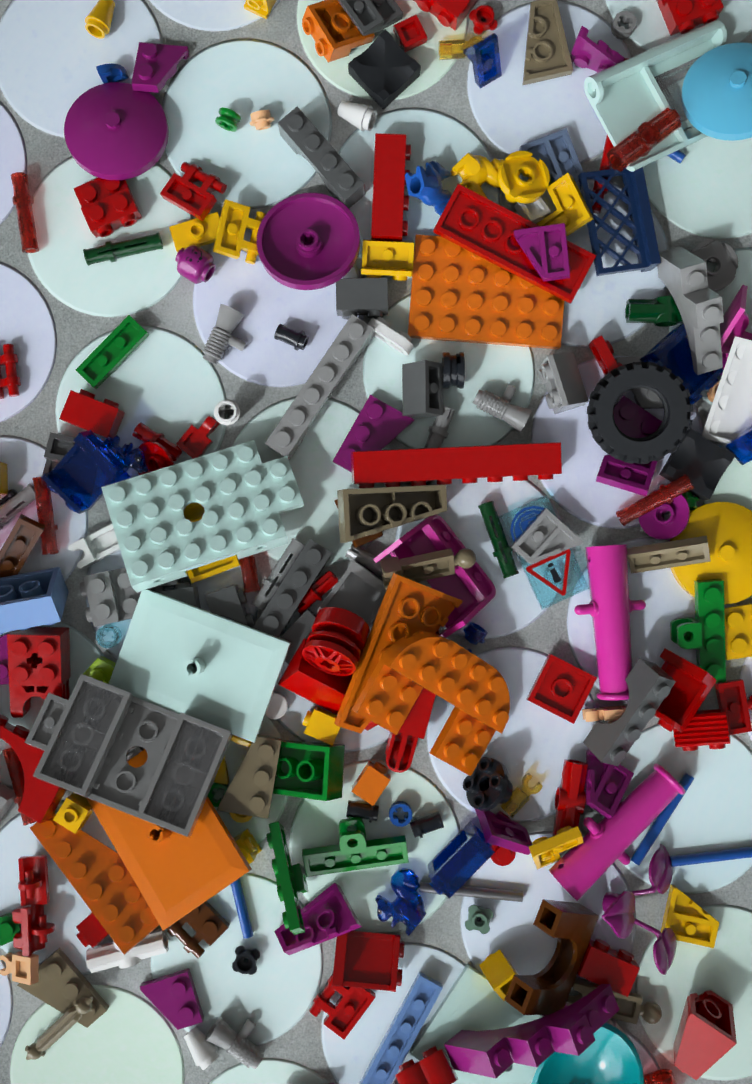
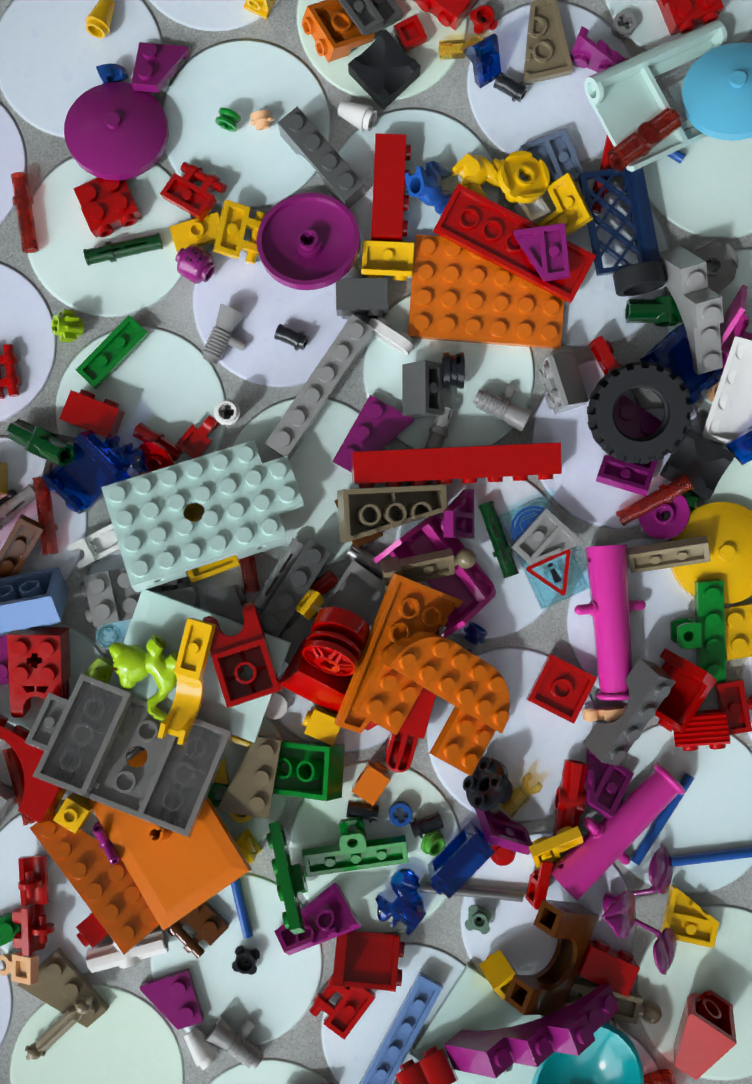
none -> dark green piece [7,419,76,467]
none -> lime gear [51,309,84,343]
none -> magenta piece [92,821,120,864]
none -> lime animal [108,634,178,721]
none -> yellow piece [157,618,216,745]
none -> red brick [202,602,282,708]
none -> yellow slope [295,589,325,620]
none -> bright green plate [421,830,446,856]
none -> magenta wing [441,489,474,539]
none -> black pin [493,72,528,102]
none -> red tile [525,861,553,910]
none -> black tyre [613,261,666,297]

